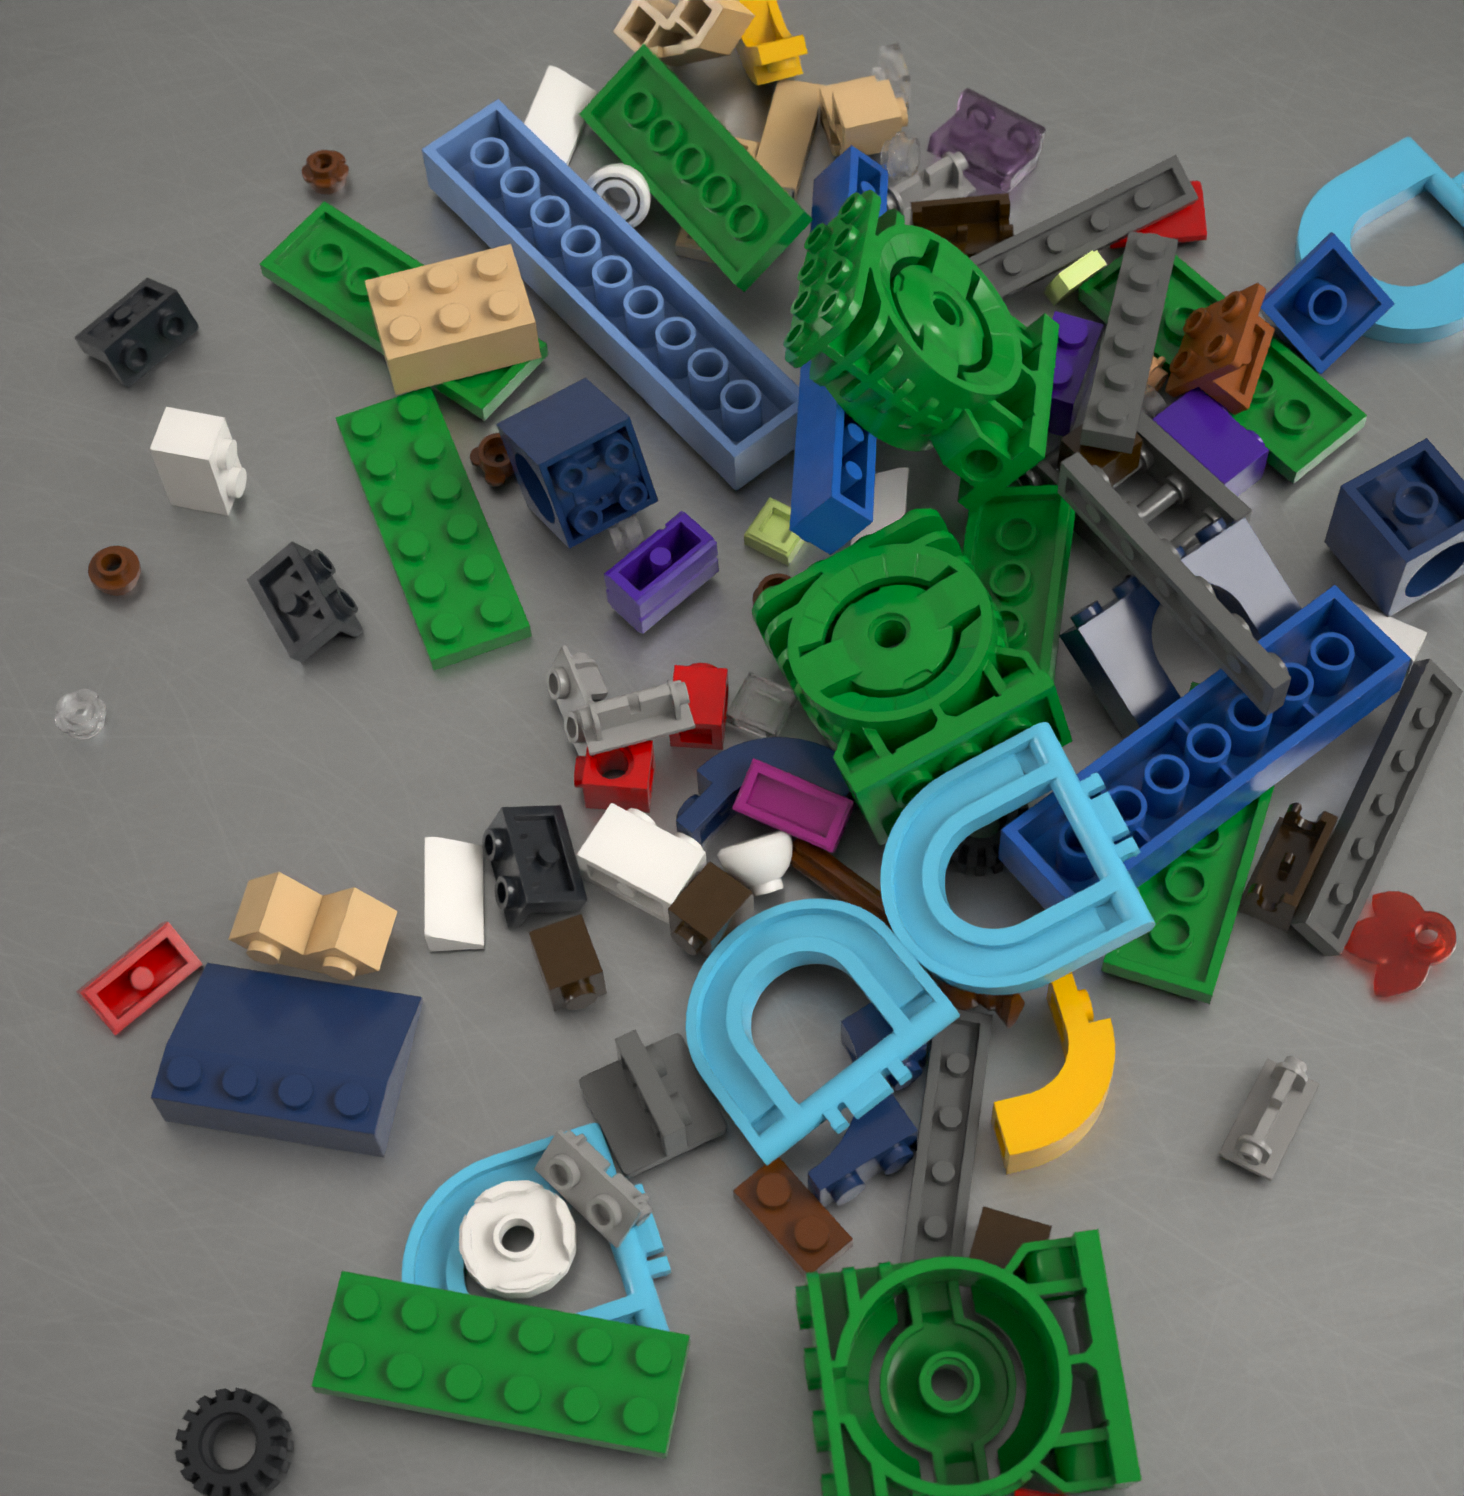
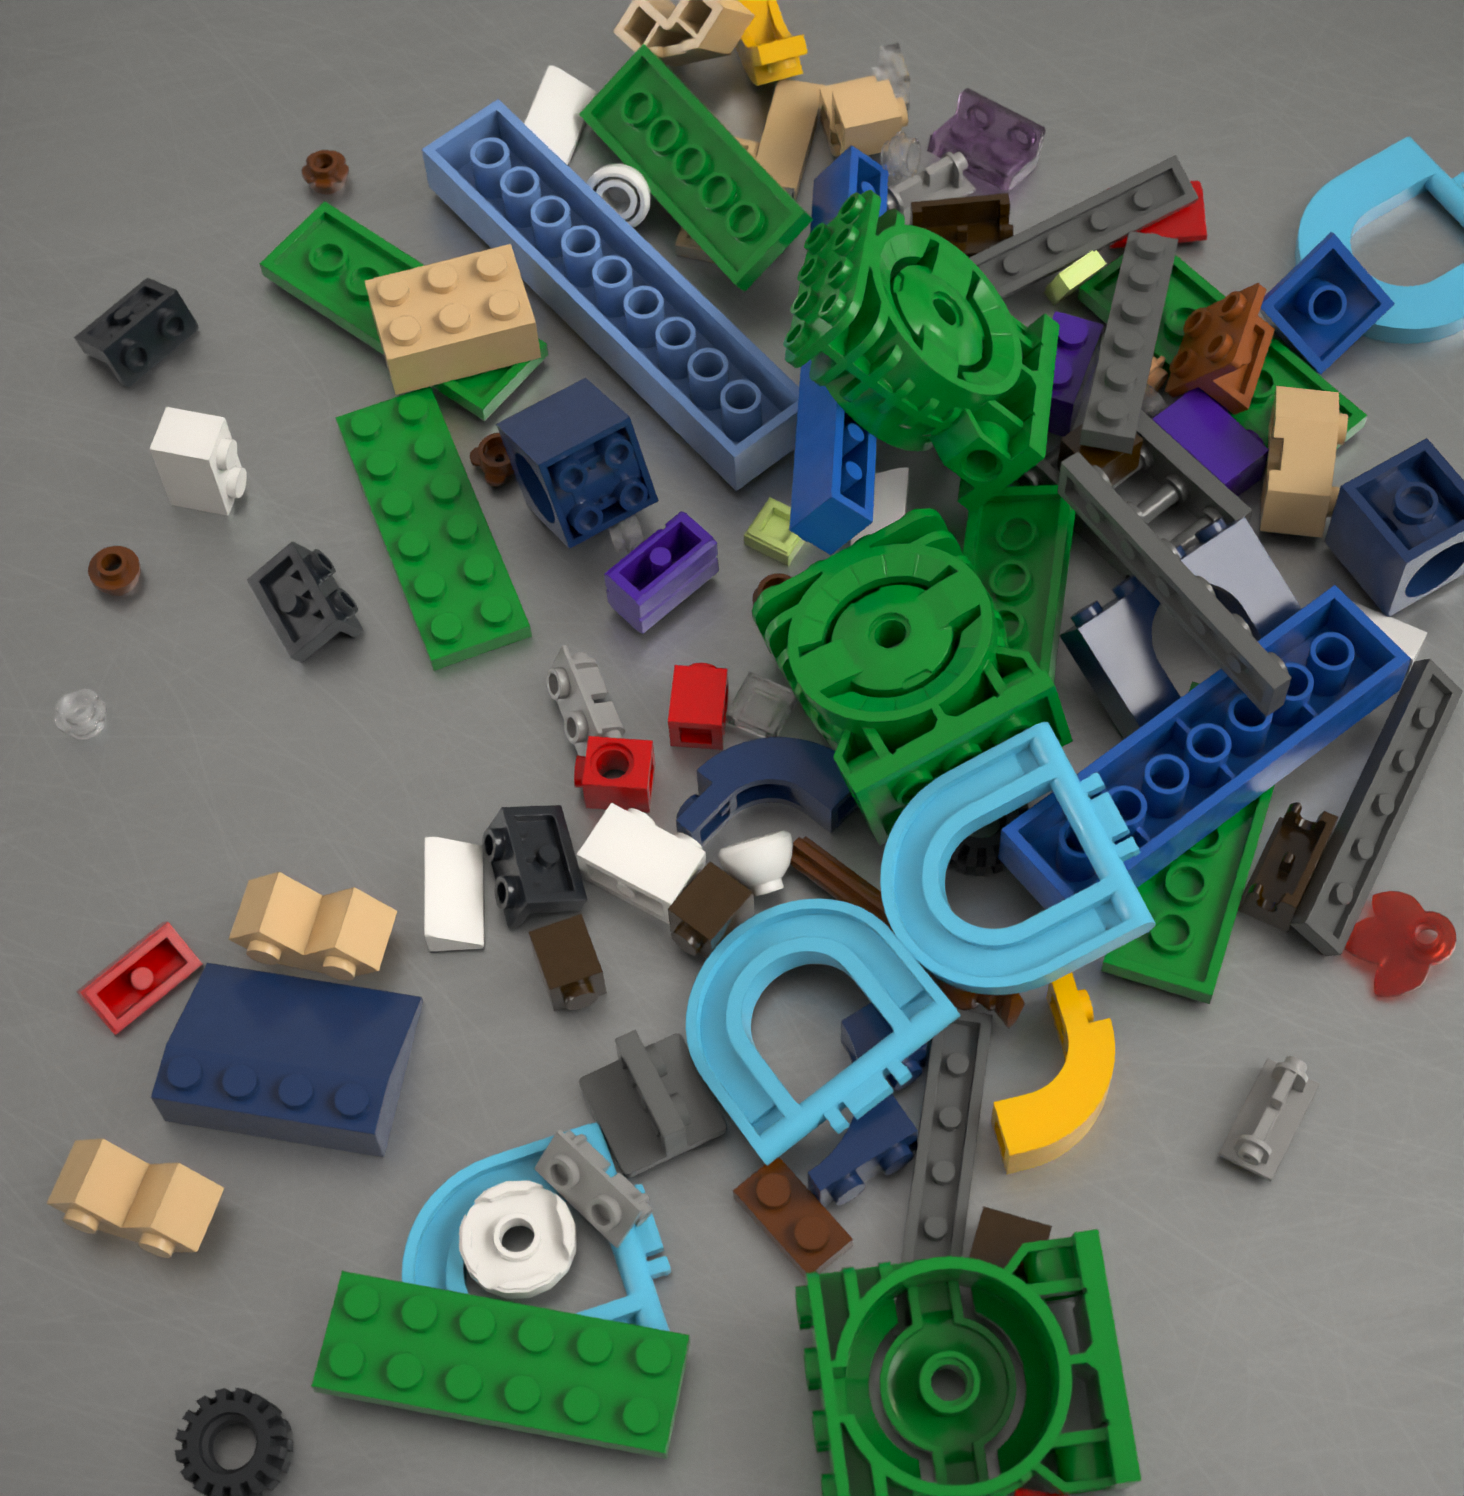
light grey hinge [576,679,695,756] -> none
magenta tile [732,758,856,852] -> none
none -> tan brick [47,1139,224,1258]
none -> tan brick [1260,386,1348,538]

